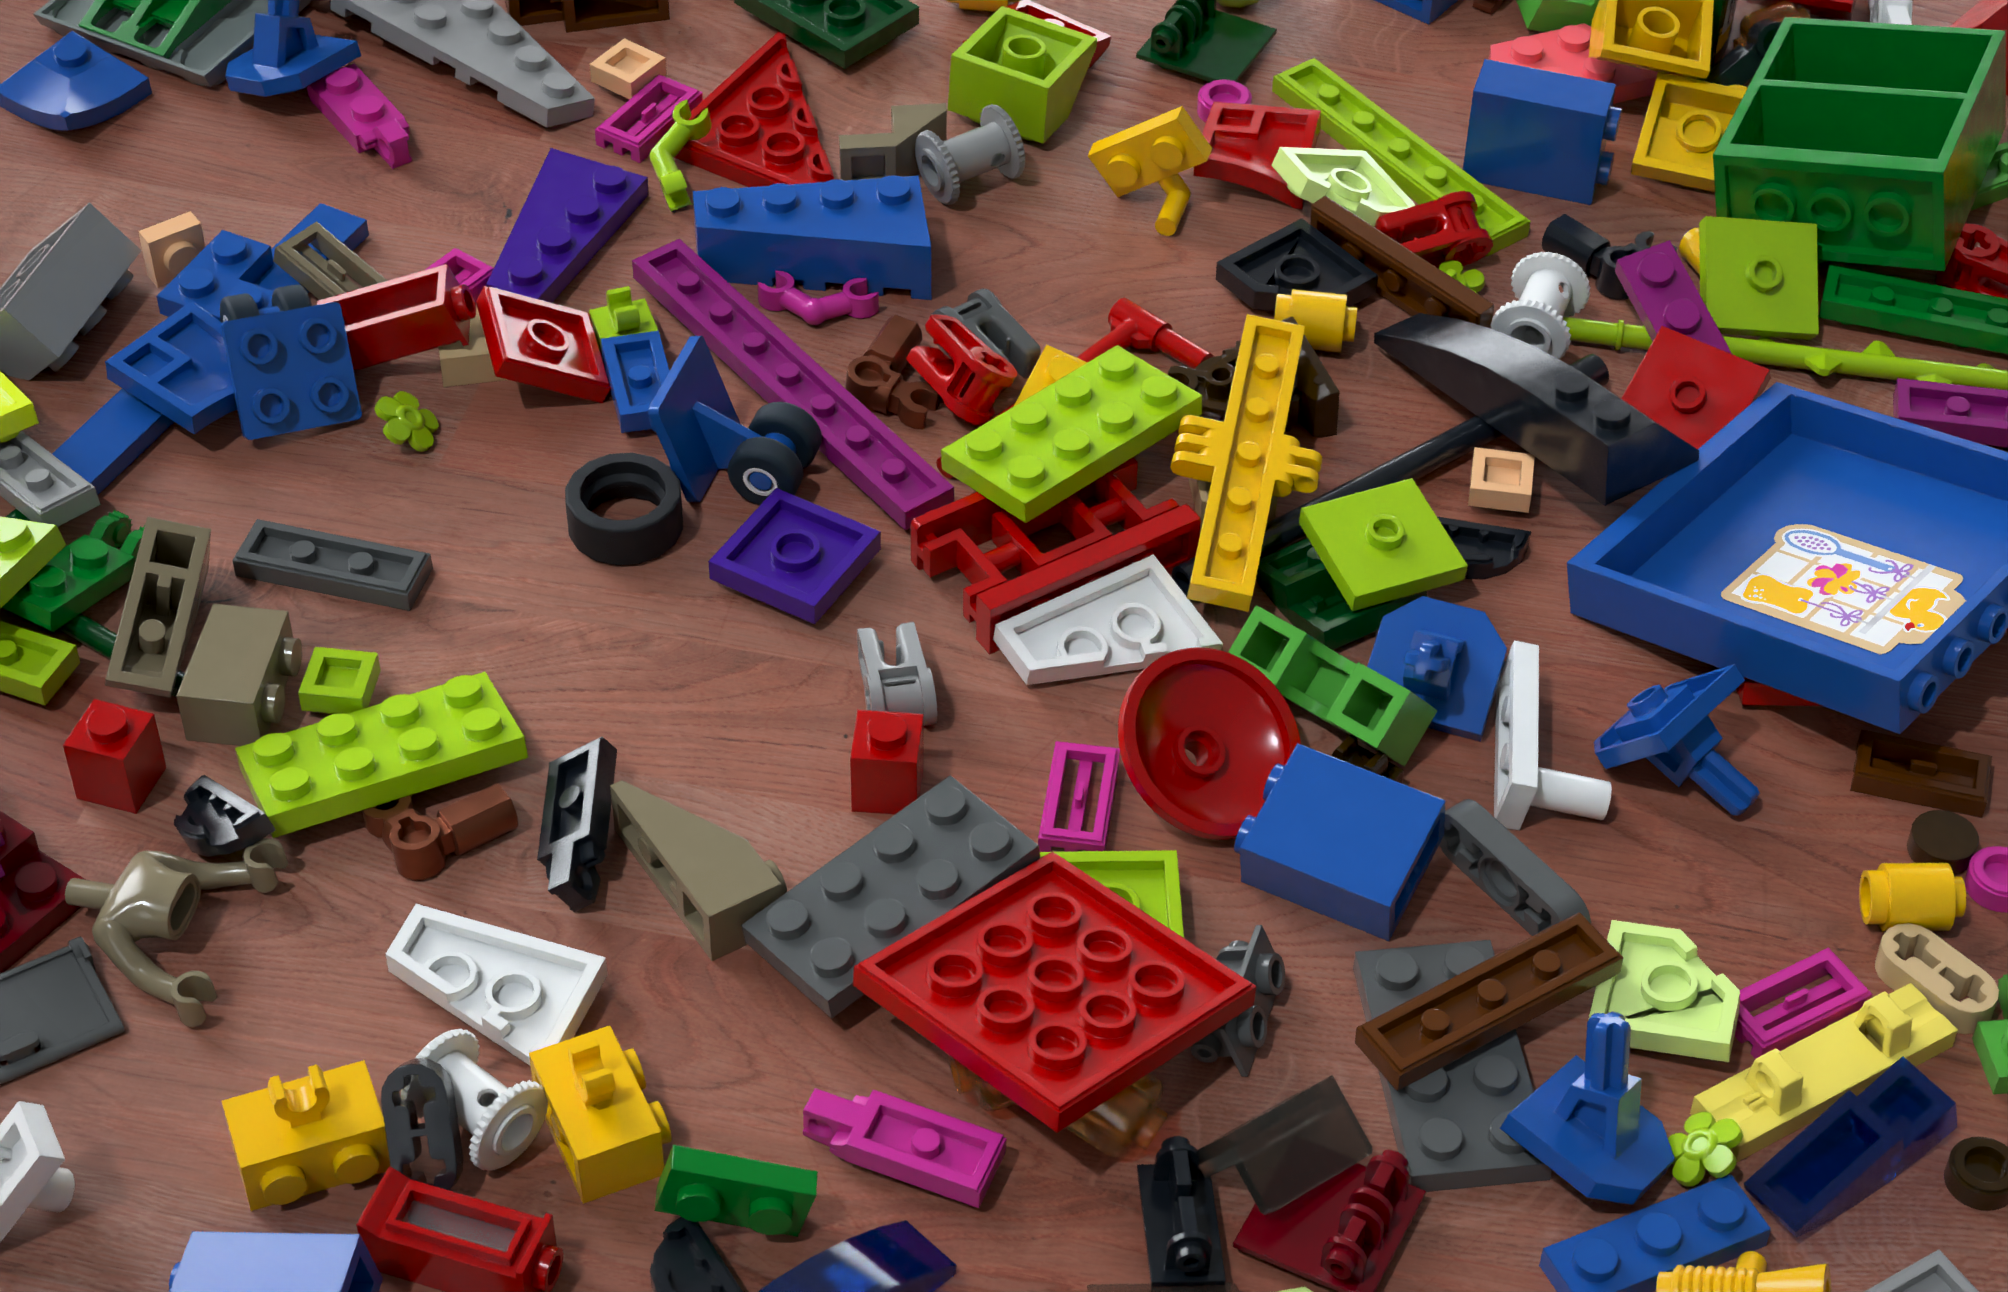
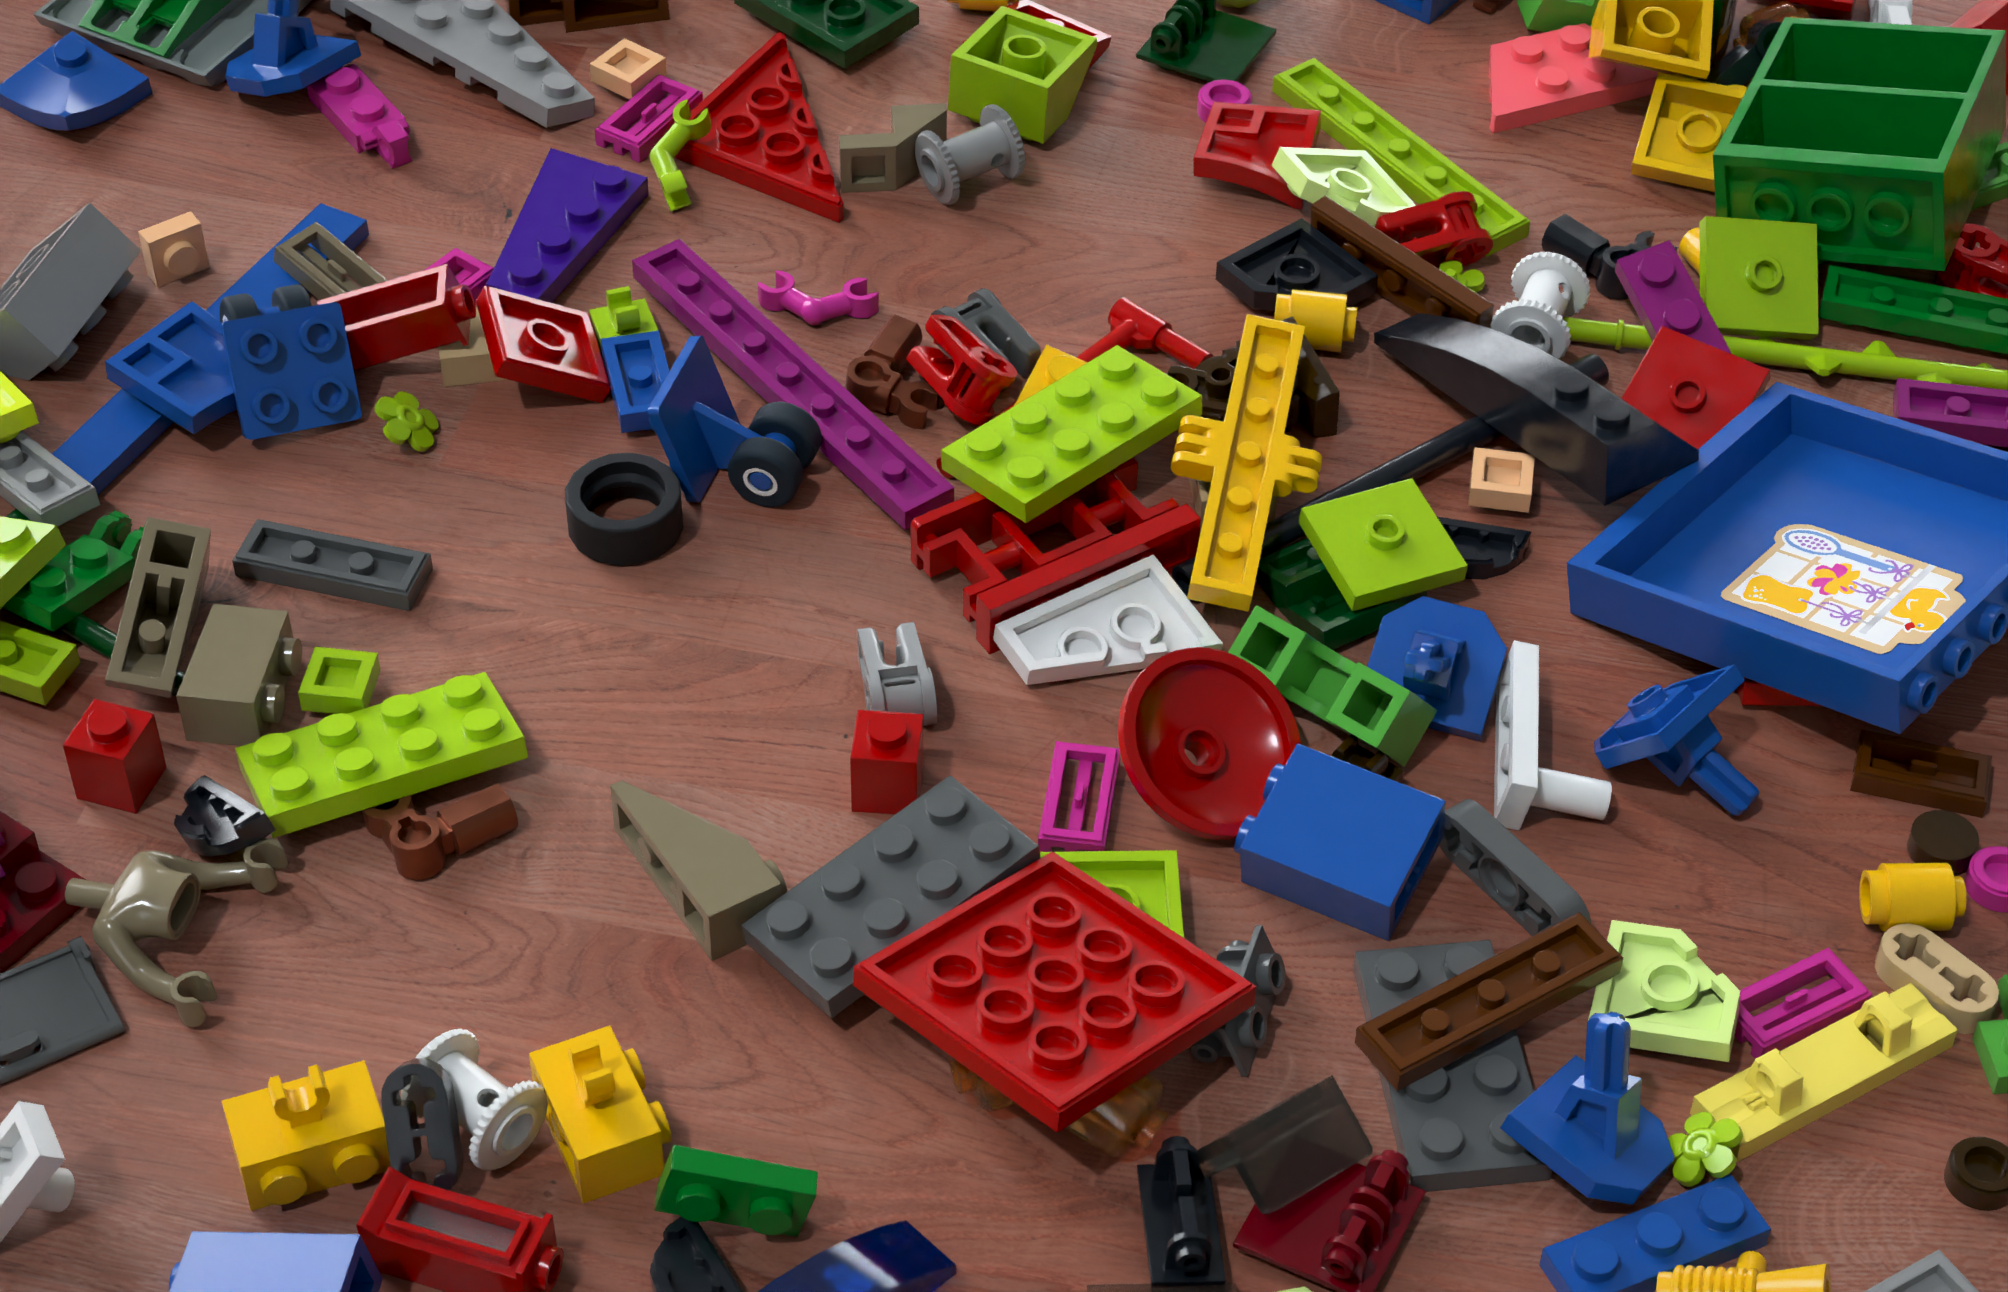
blue plate [156,230,274,321] -> none
white wing [386,904,608,1066] -> none
black hinge [537,737,617,912] -> none
blue wedge [692,175,932,300] -> none
dark purple plate [708,488,881,624] -> none
dark pink hinge [803,1088,1007,1208] -> none
yellow plate [1087,106,1212,236] -> none
blue brick [1463,59,1622,205] -> none
clear blue slope [1744,1056,1958,1238] -> none

